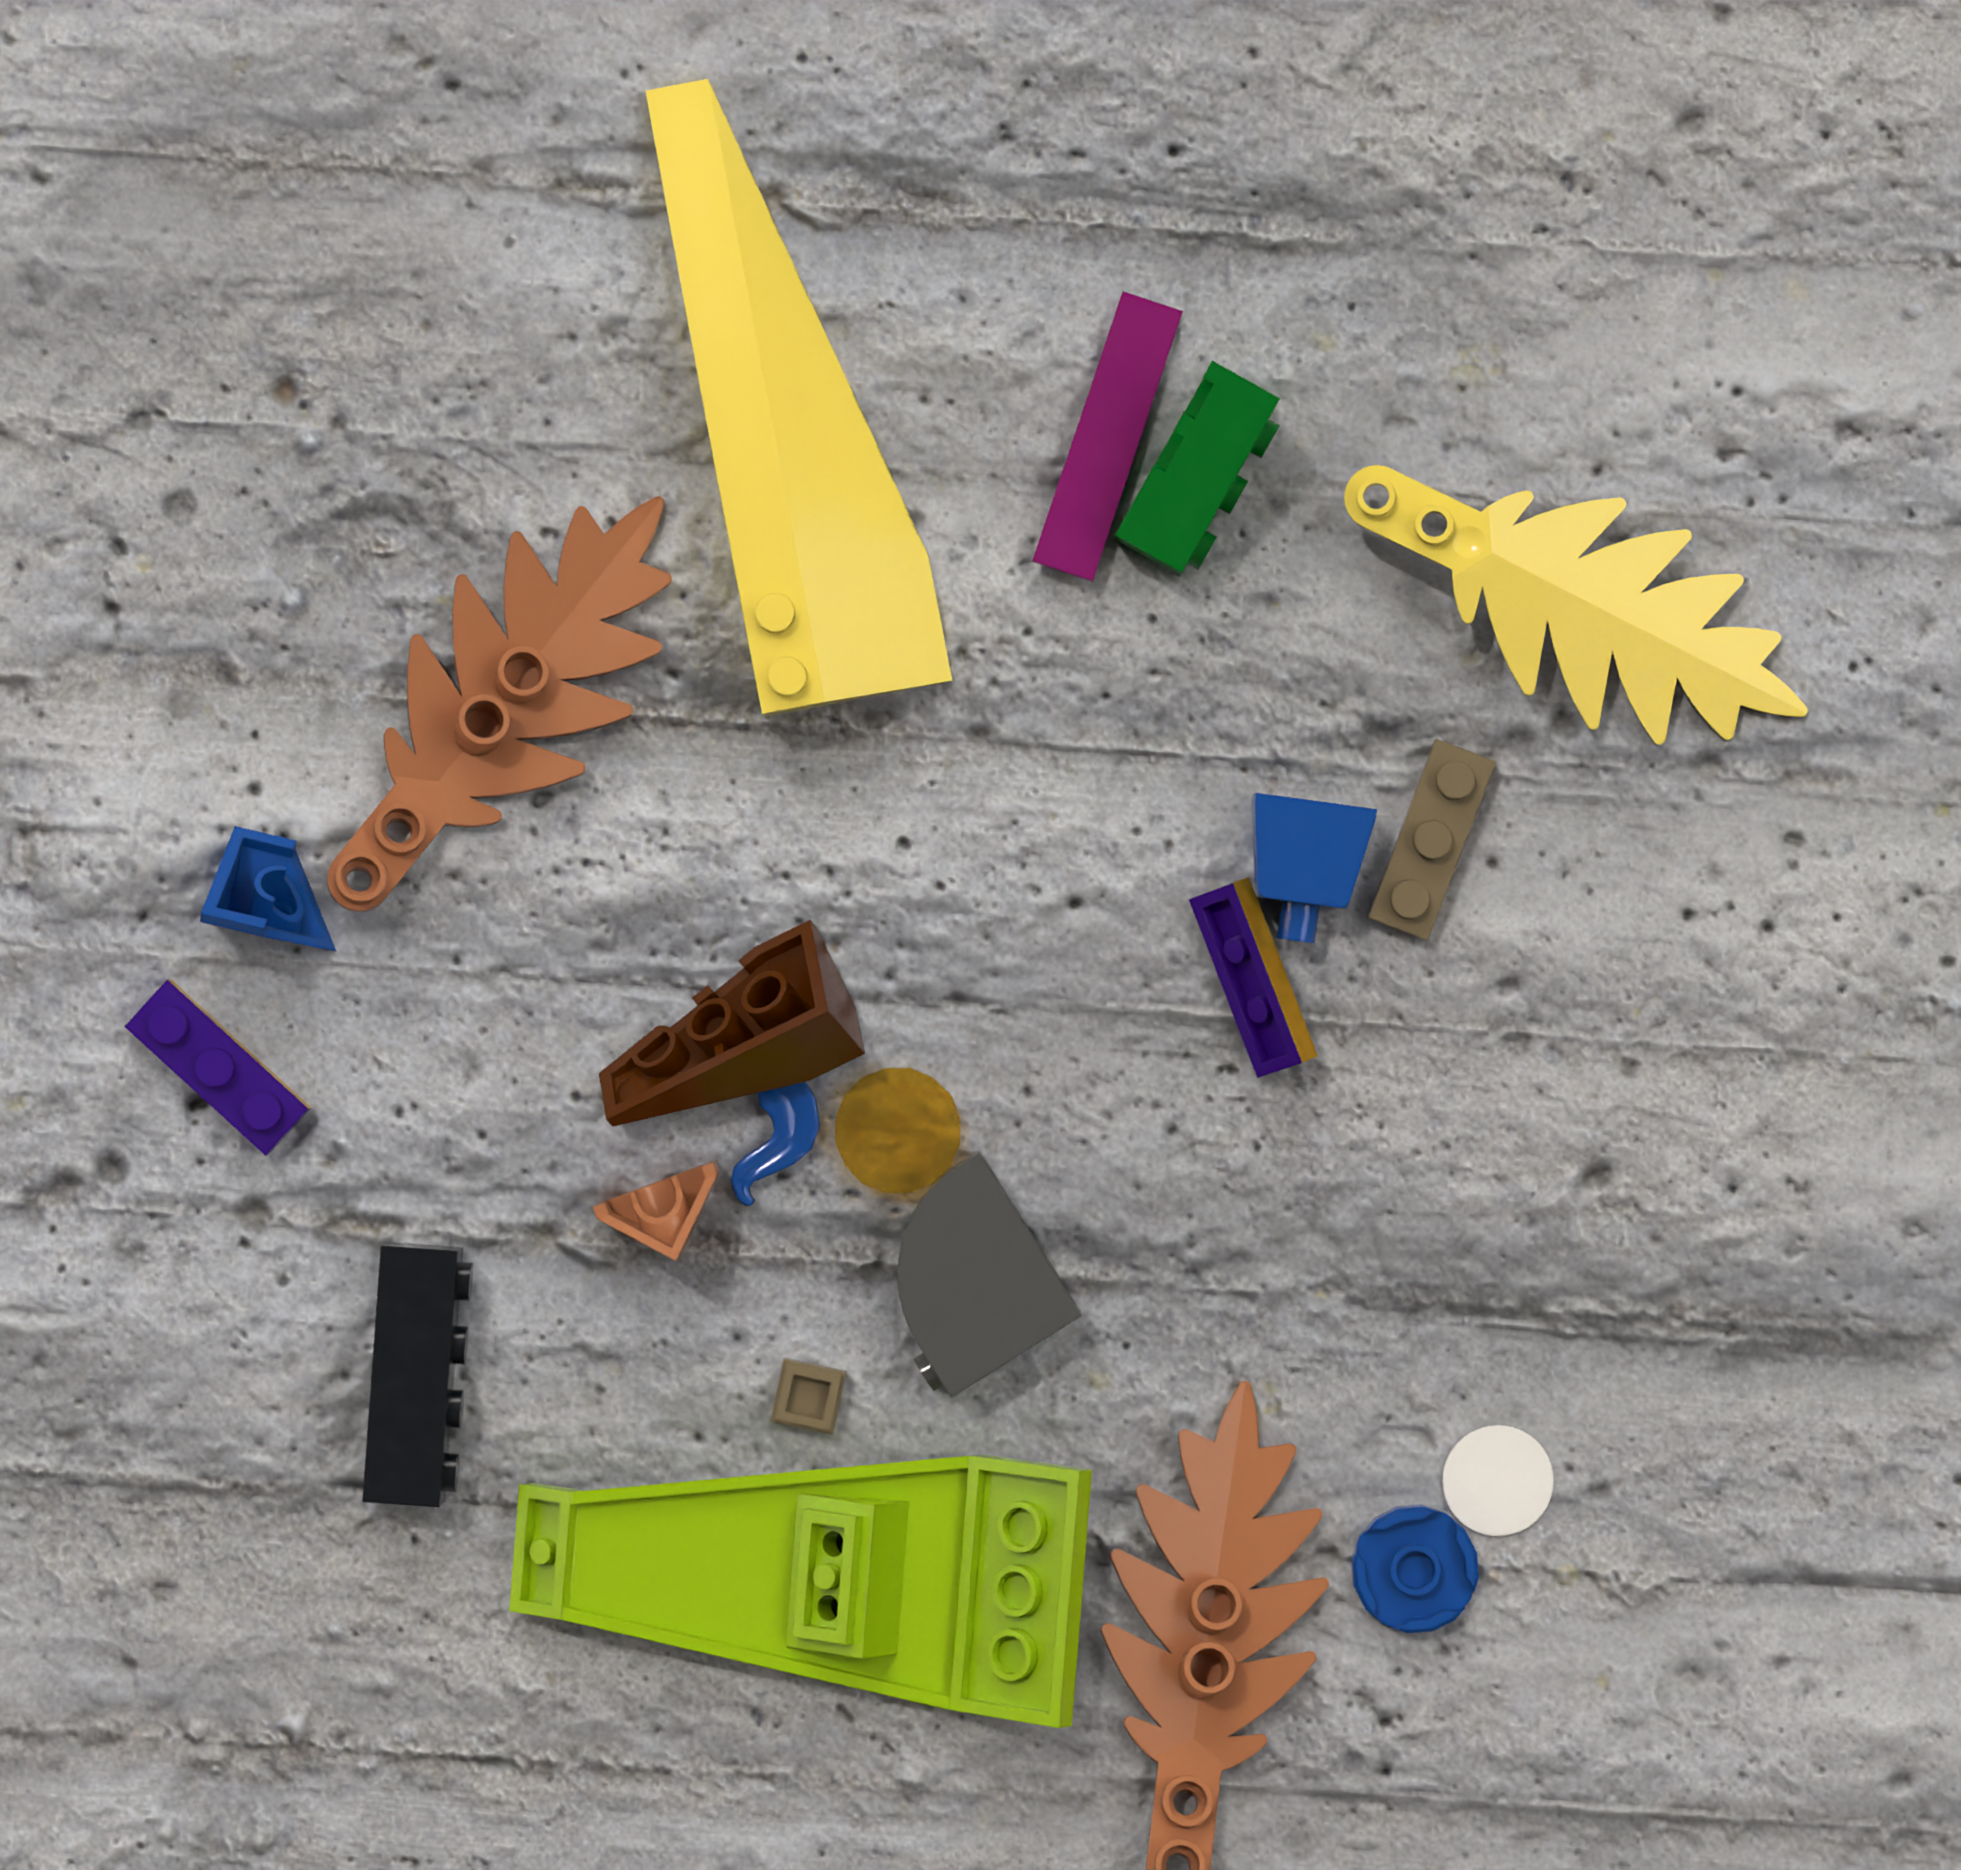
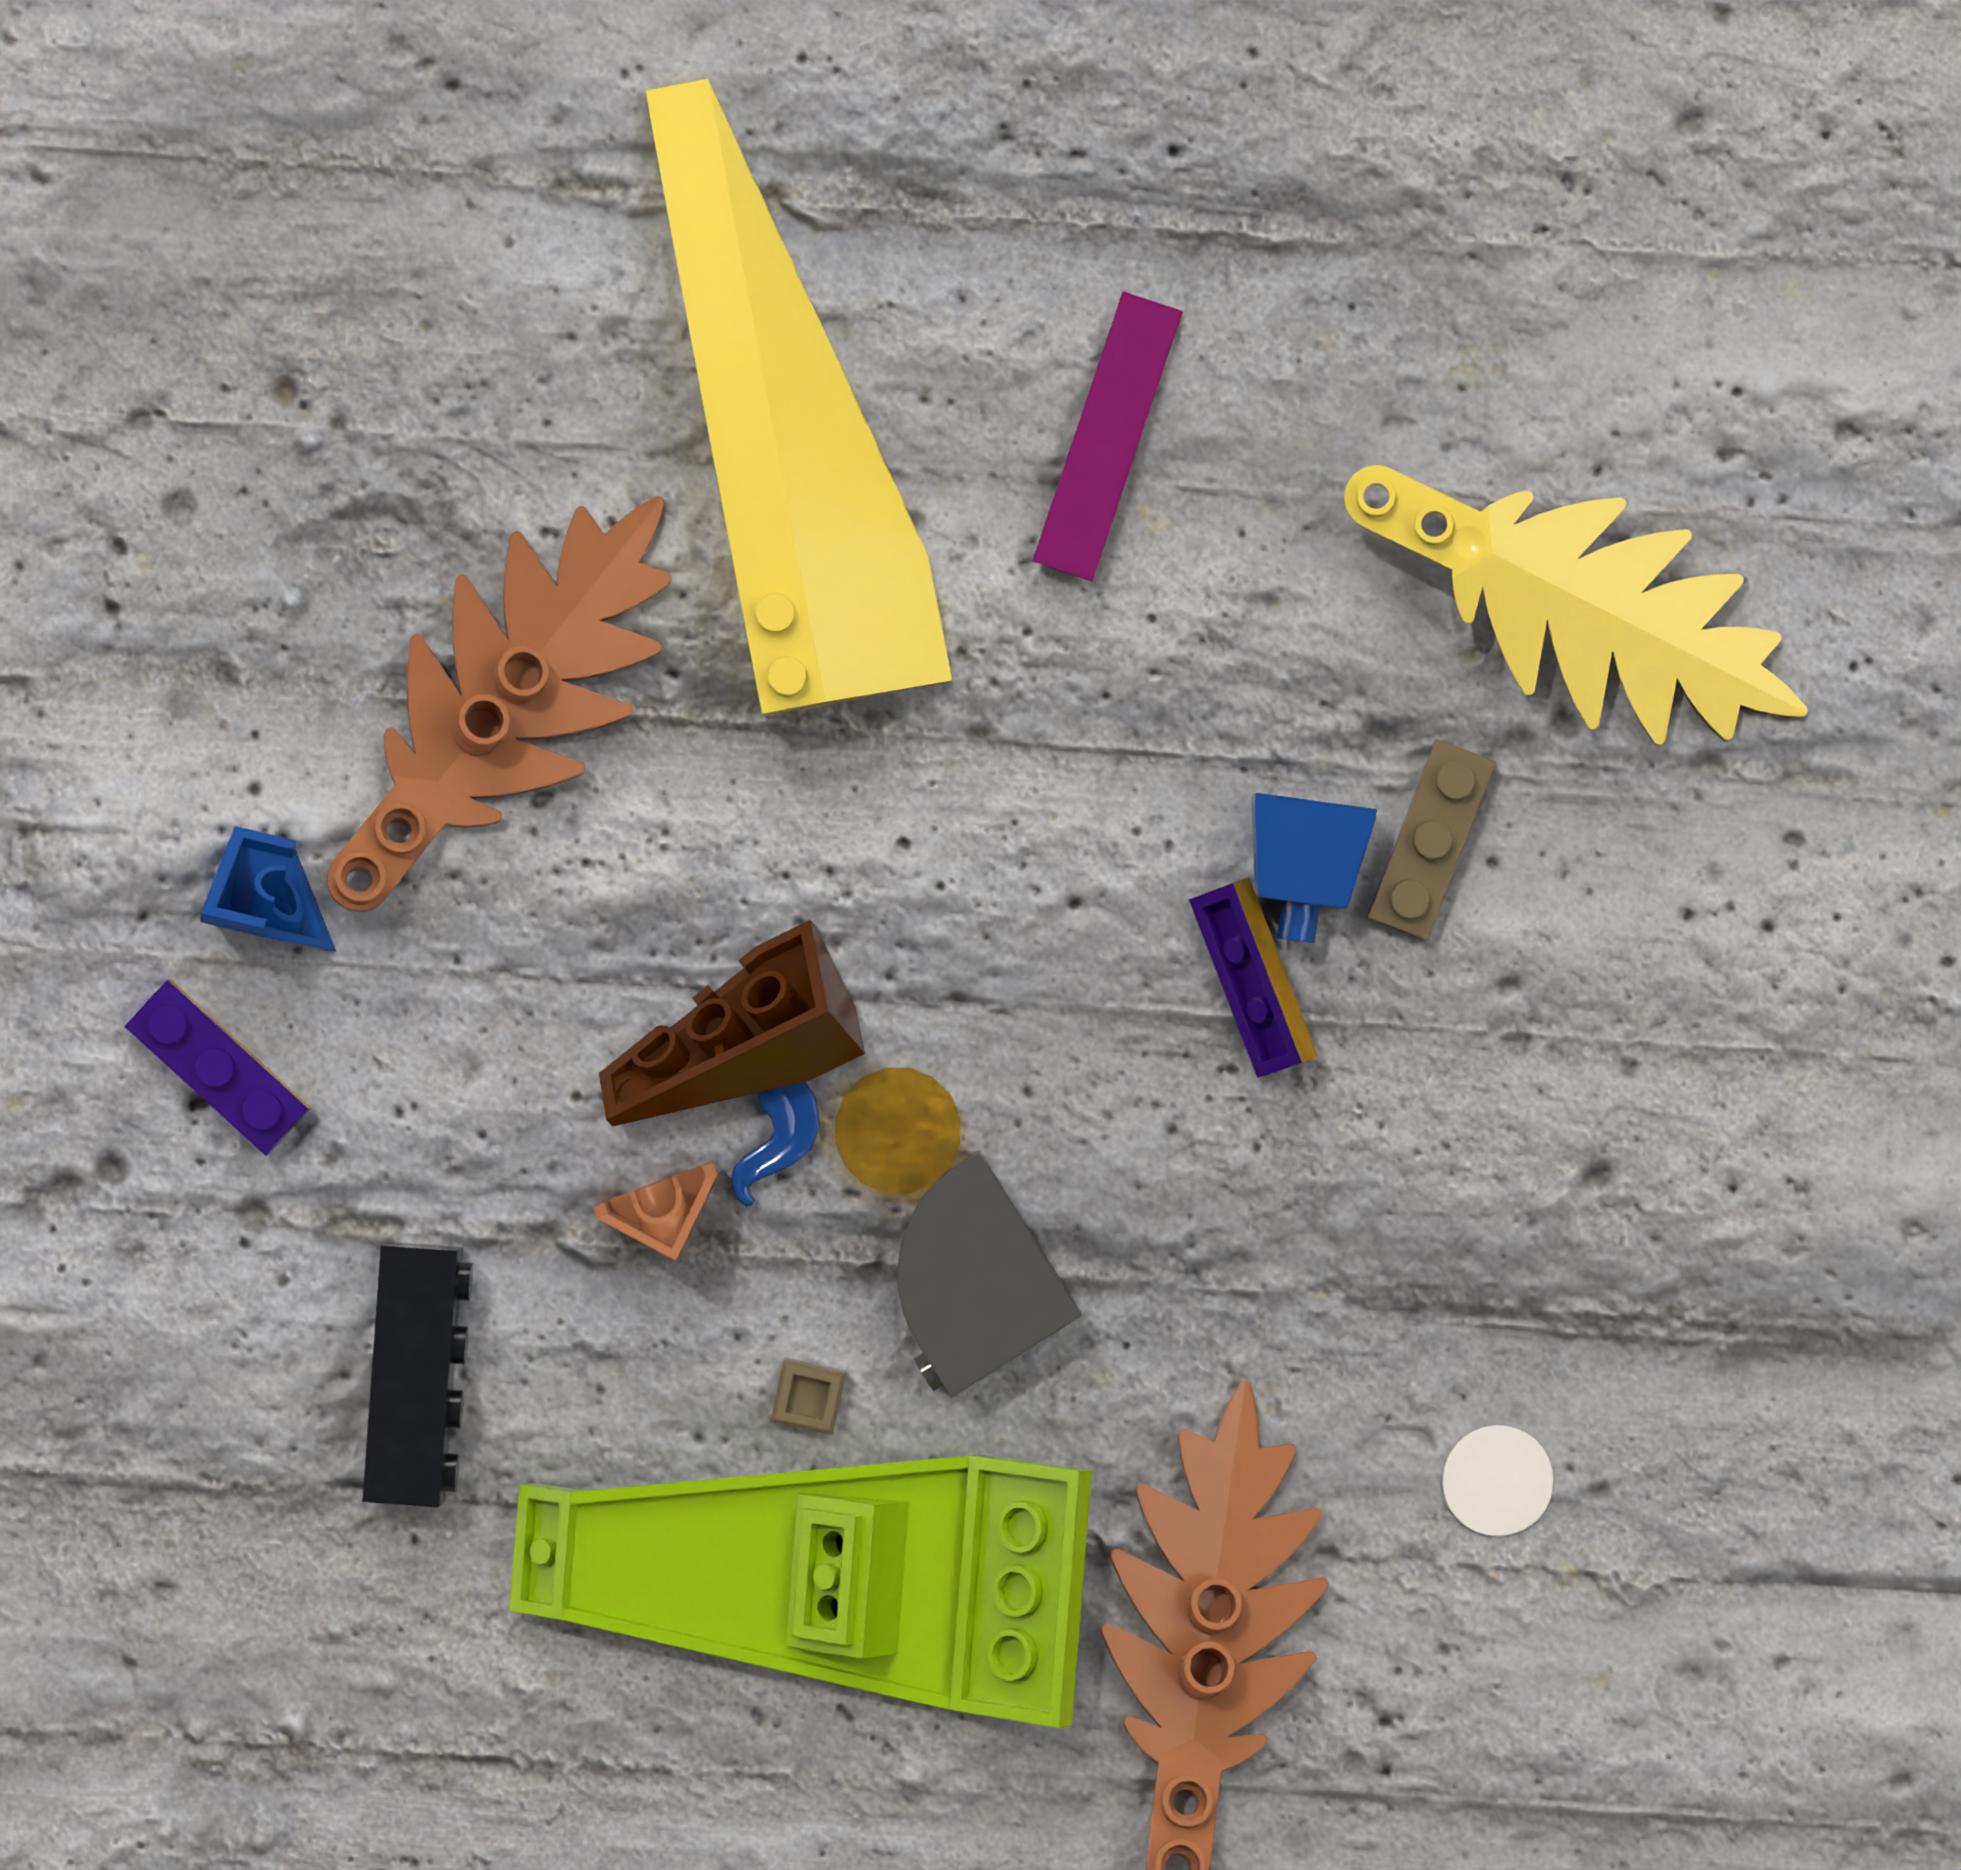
green wedge [1113,360,1280,577] -> none
blue tile [1351,1504,1479,1633] -> none

